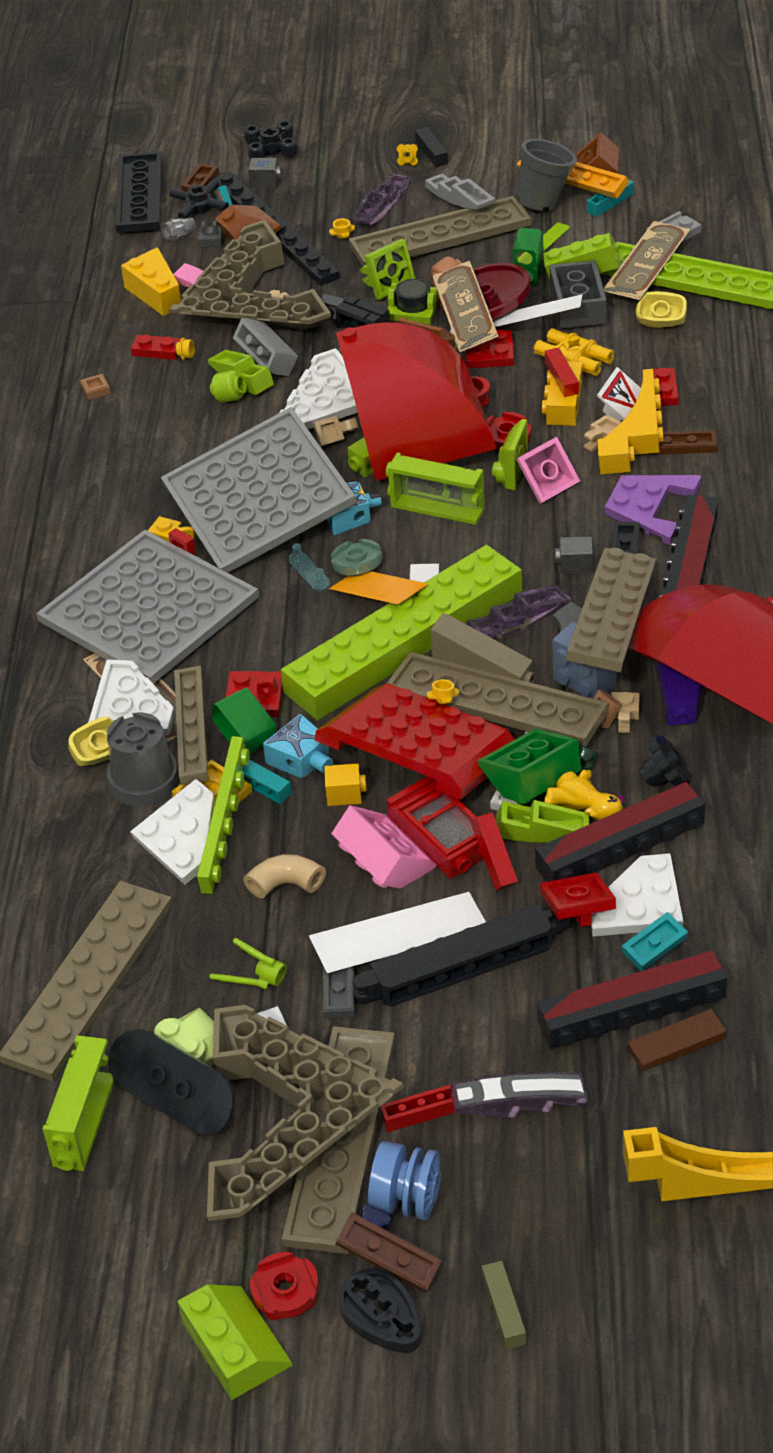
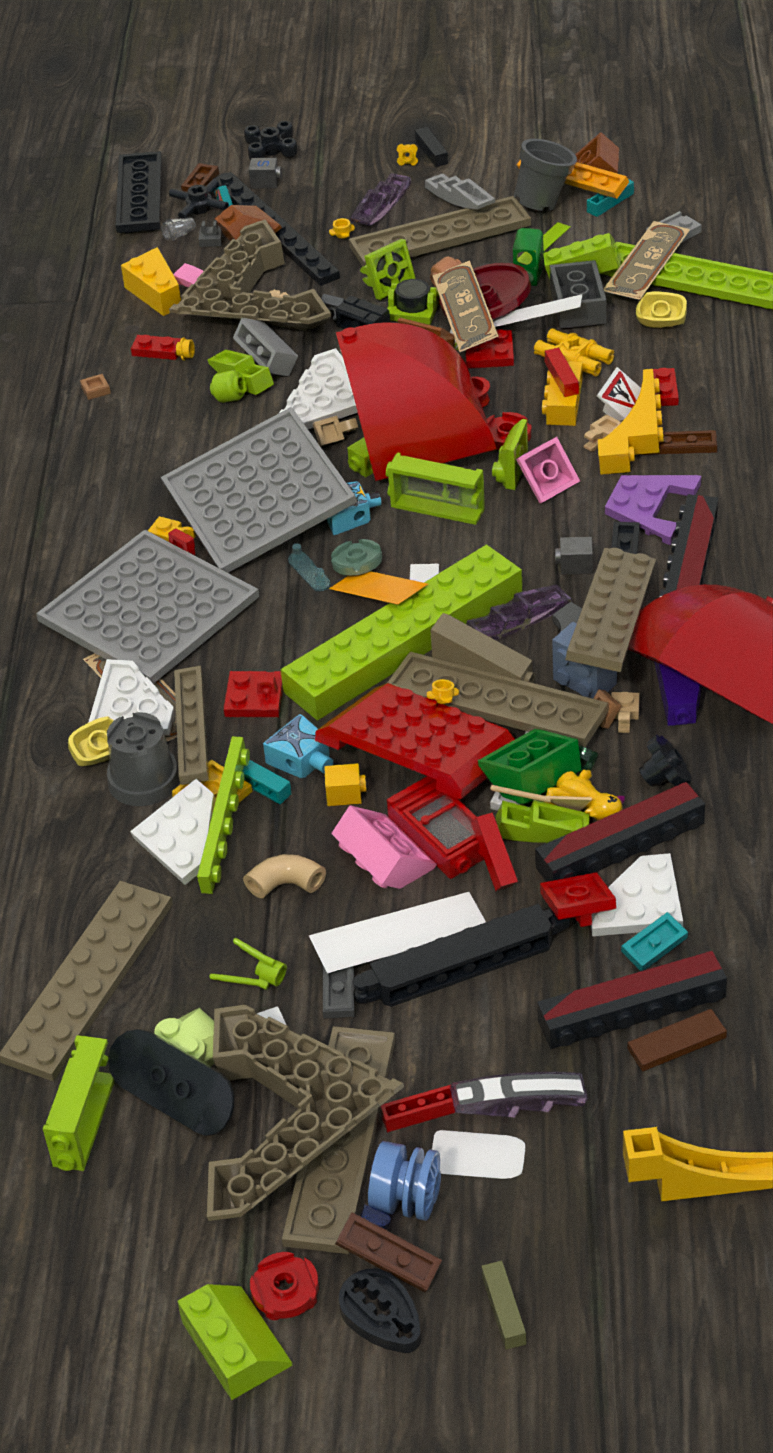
green piece [212,687,276,755] -> none
none -> white sticker [432,1130,525,1179]
none -> tan piece [490,785,592,811]

